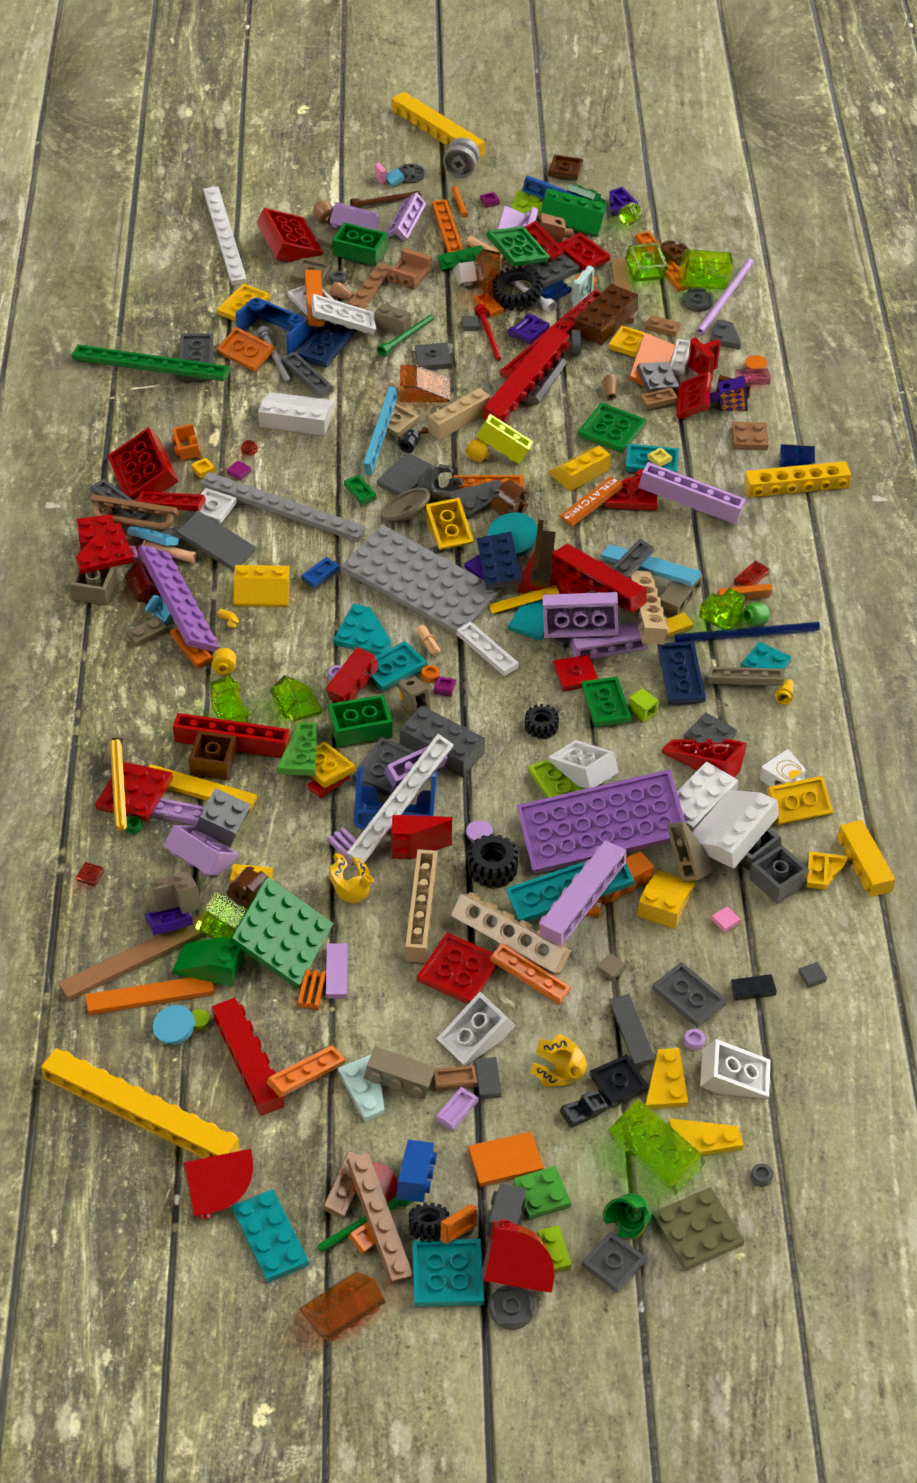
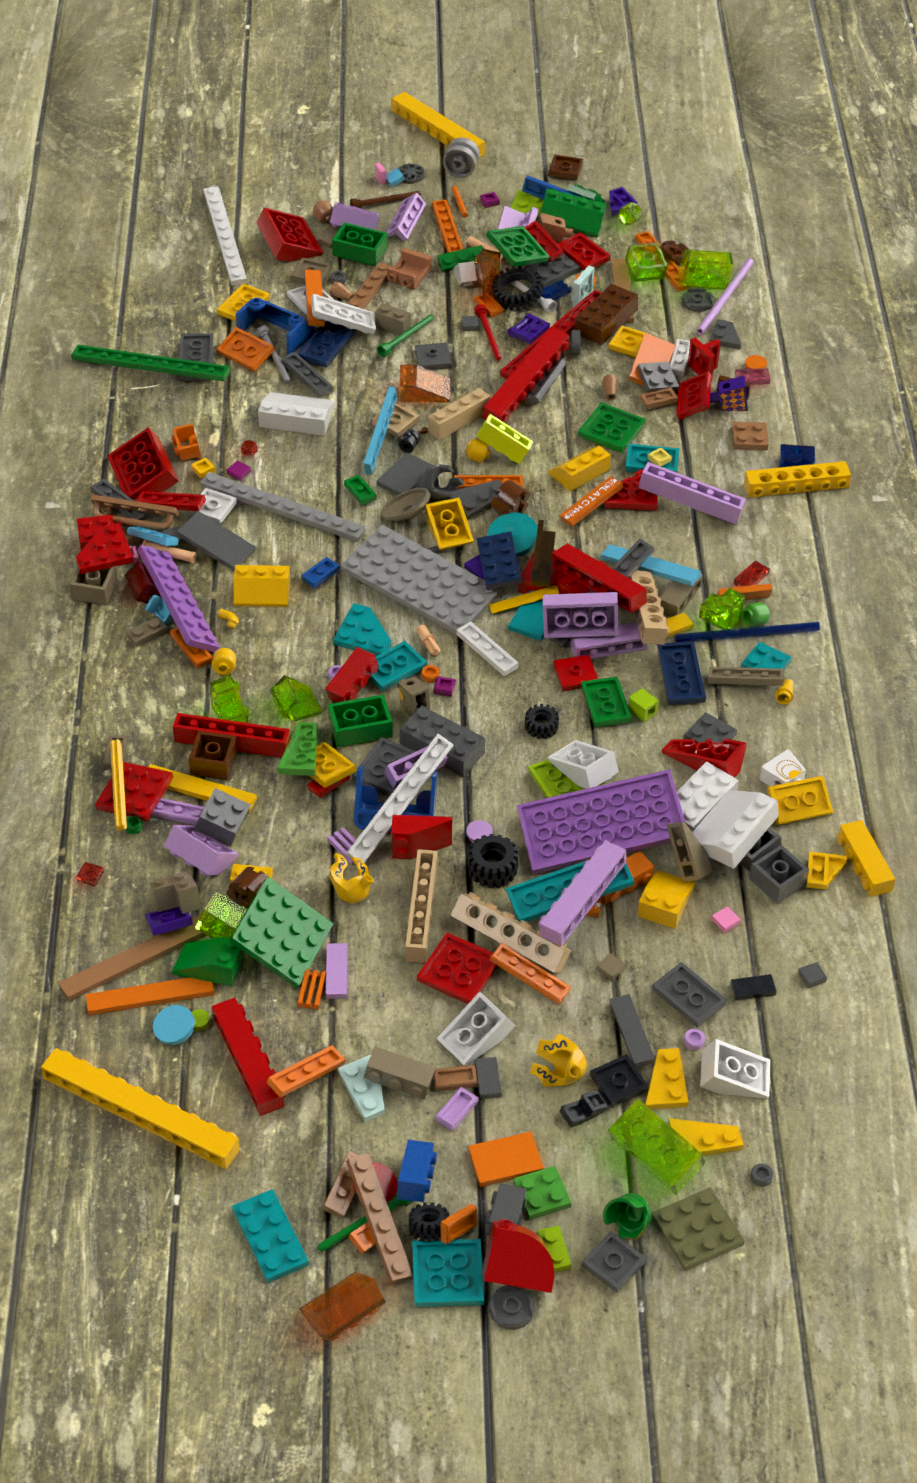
red brick [183,1149,253,1220] -> none
medium nougat plate [645,315,681,337] -> none

